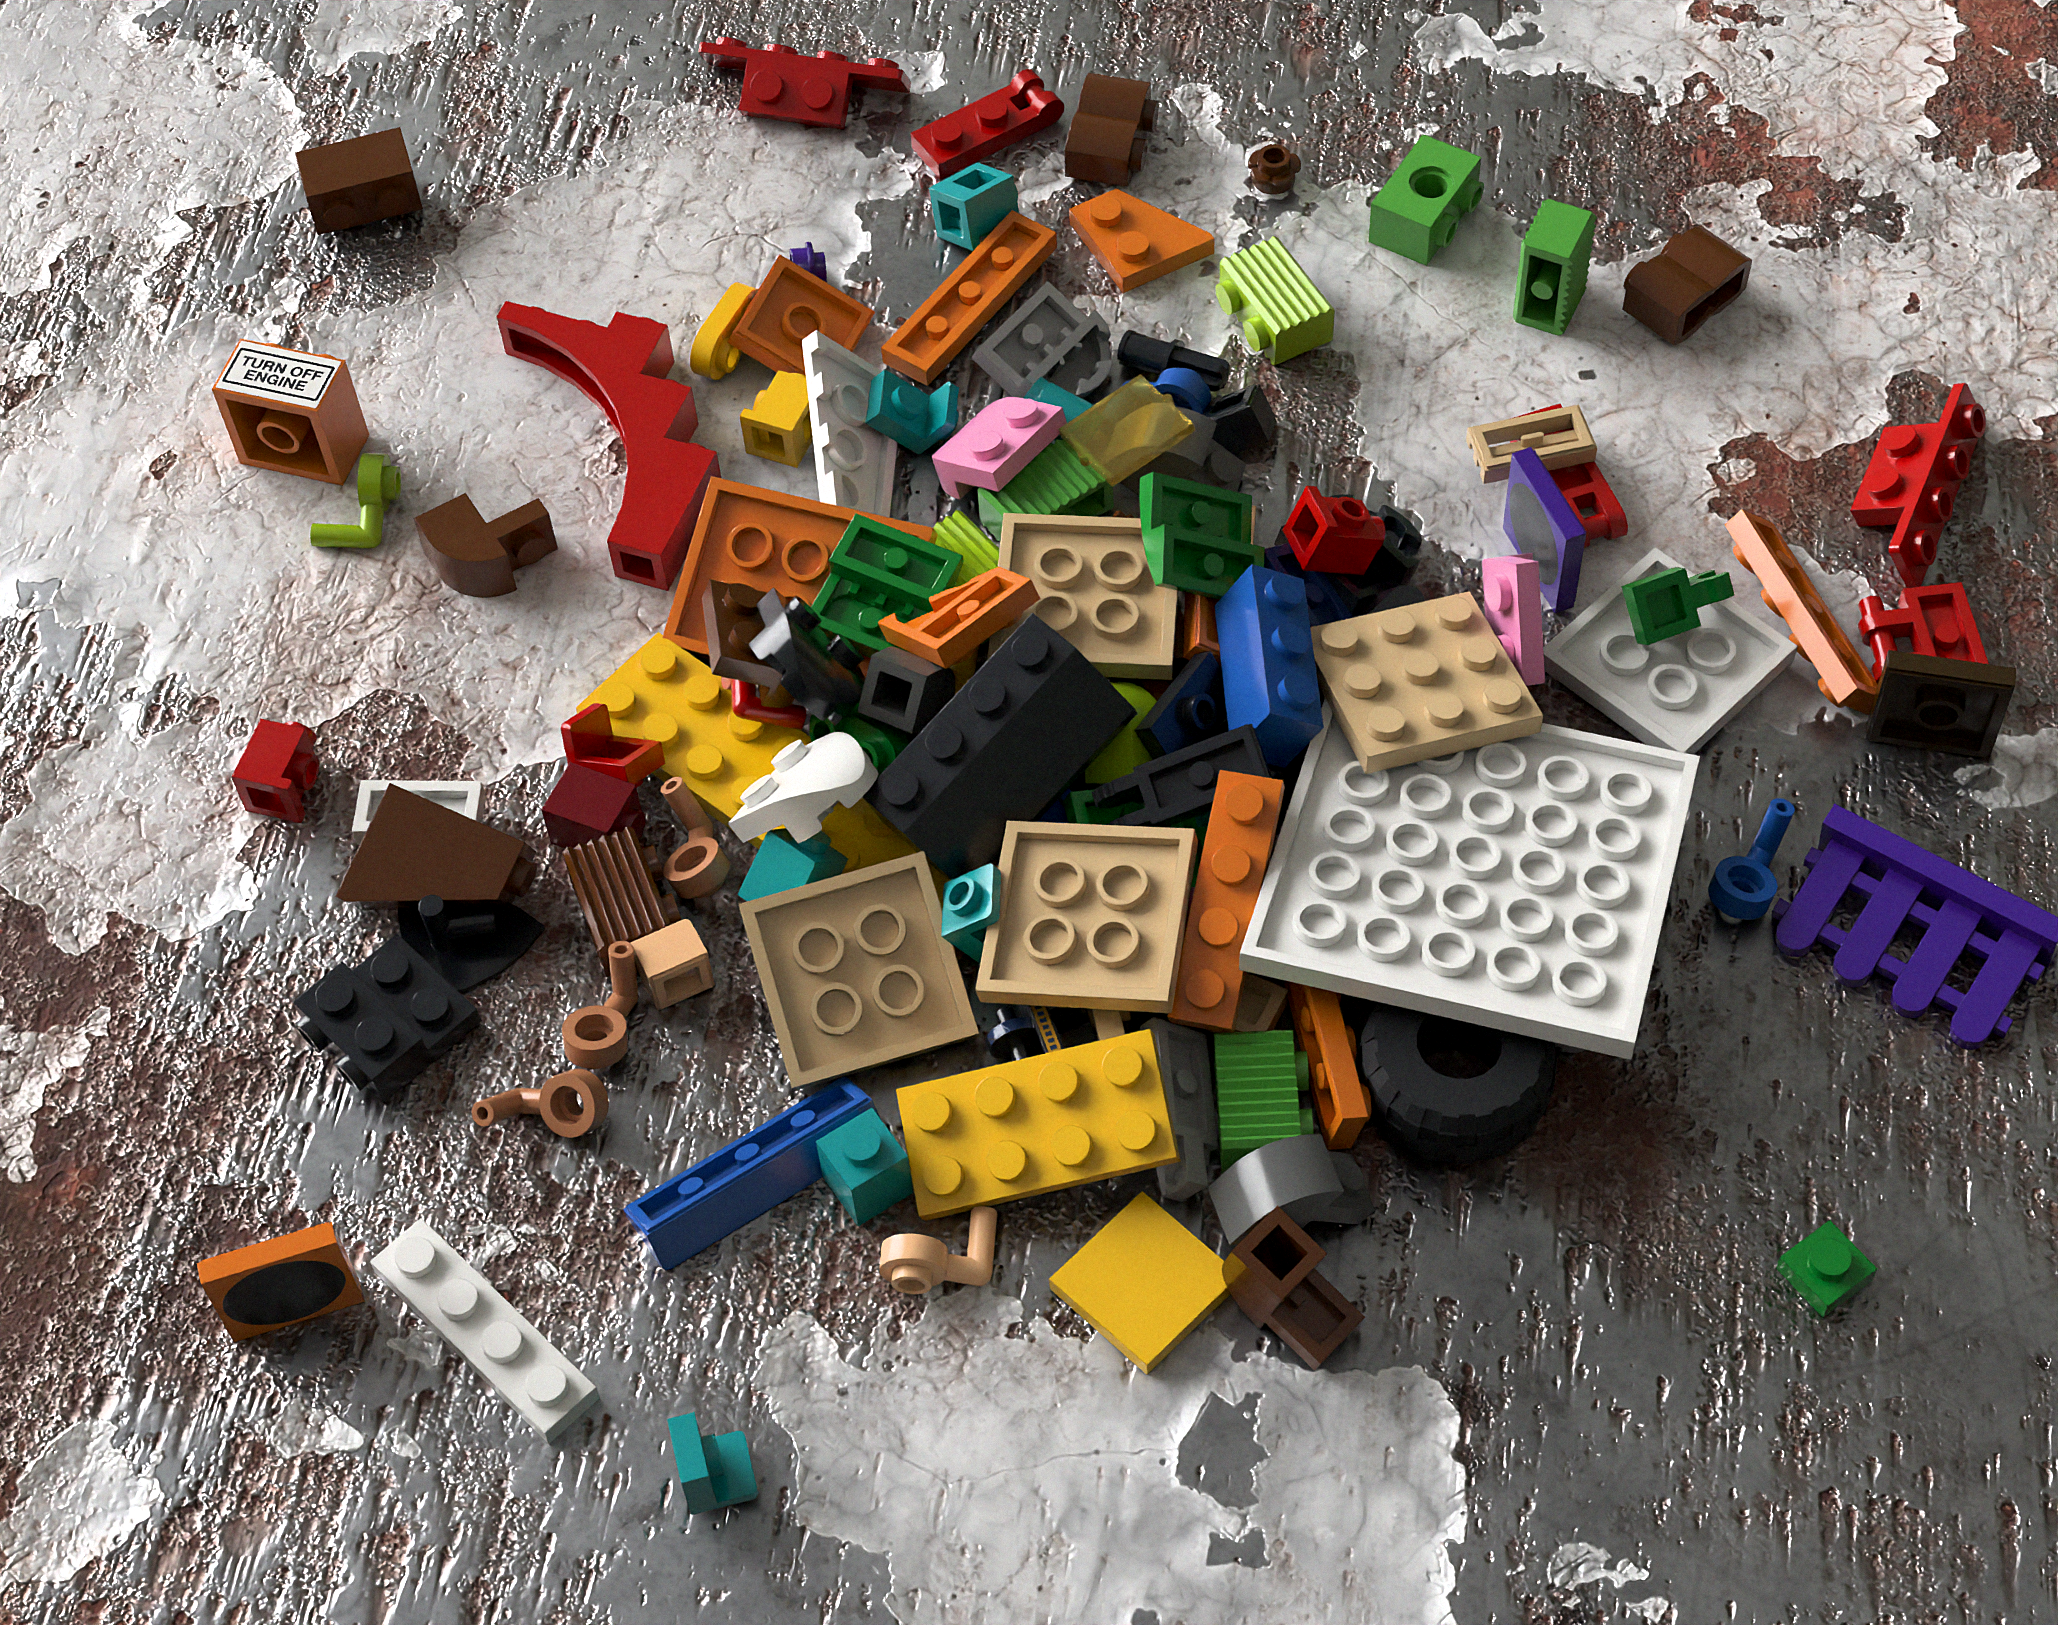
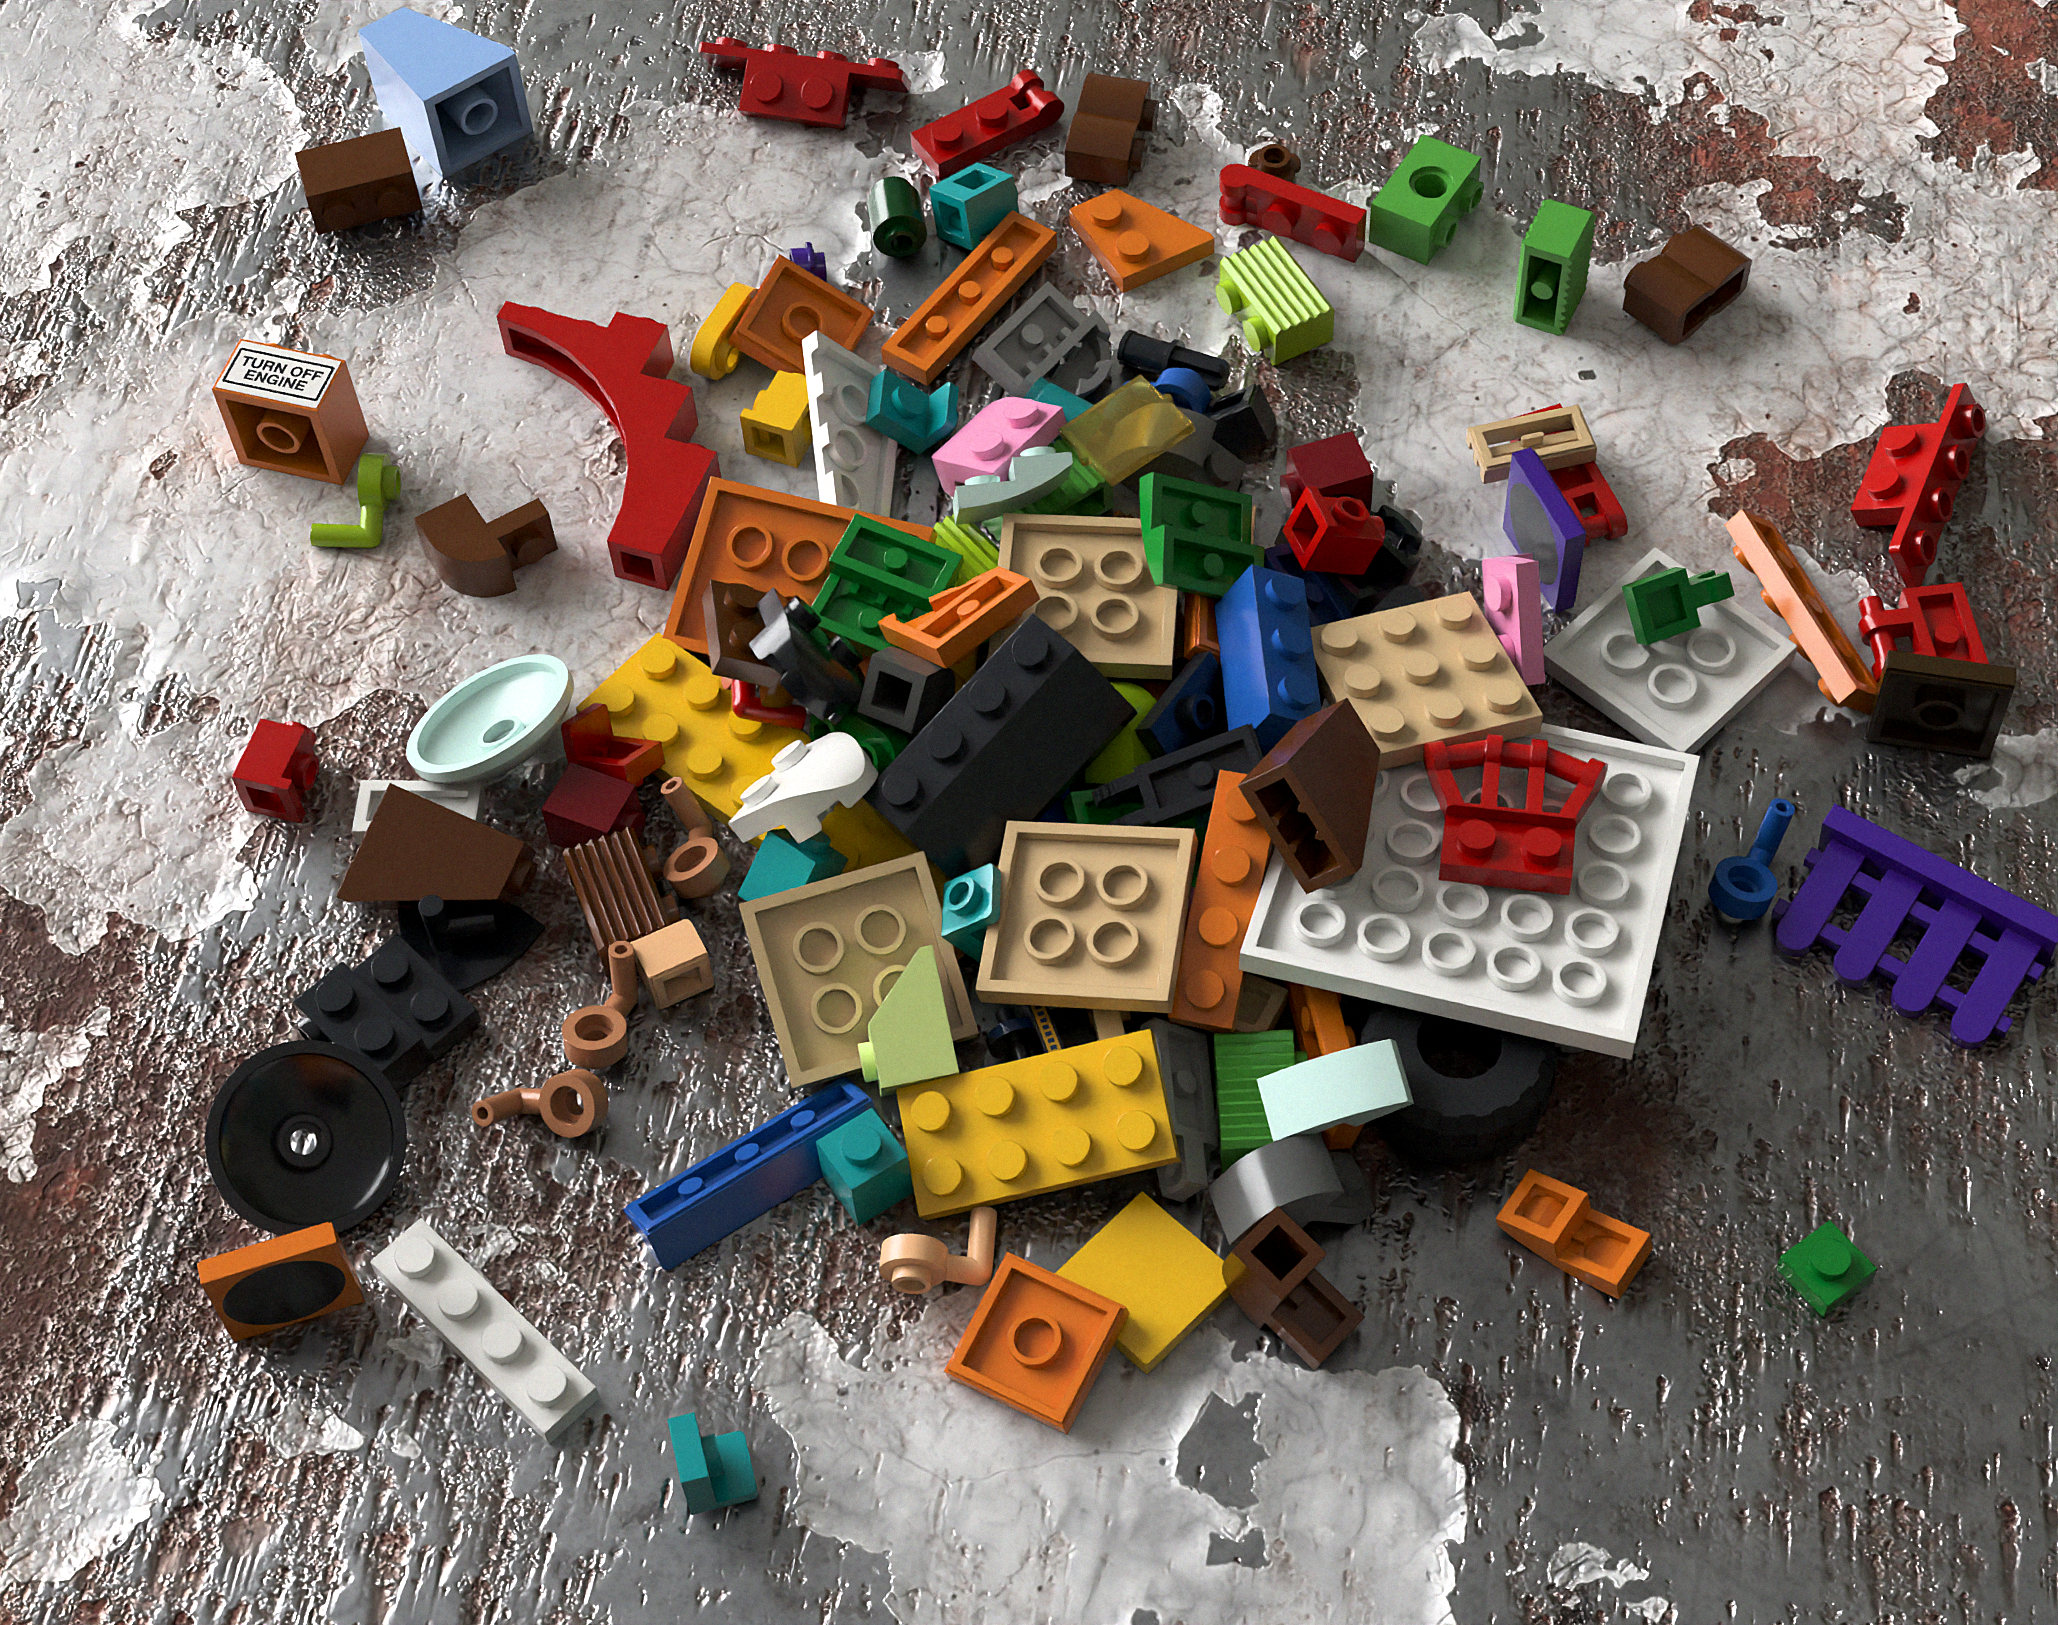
none -> black dish [204,1040,407,1236]
none -> light blue slope [358,7,533,179]
none -> light aqua dish [406,654,574,784]
none -> yellowish green slope [858,945,959,1097]
none -> dark green brick [867,176,927,257]
none -> orange tile [944,1252,1130,1435]
none -> light aqua slope [952,446,1073,525]
none -> red plate [1219,163,1367,263]
none -> reddish brown slope [1238,698,1381,895]
none -> light aqua slope [1257,1039,1414,1142]
none -> dark red brick [1279,431,1374,510]
none -> red plate [1423,734,1608,895]
none -> orange slope [1496,1168,1653,1300]

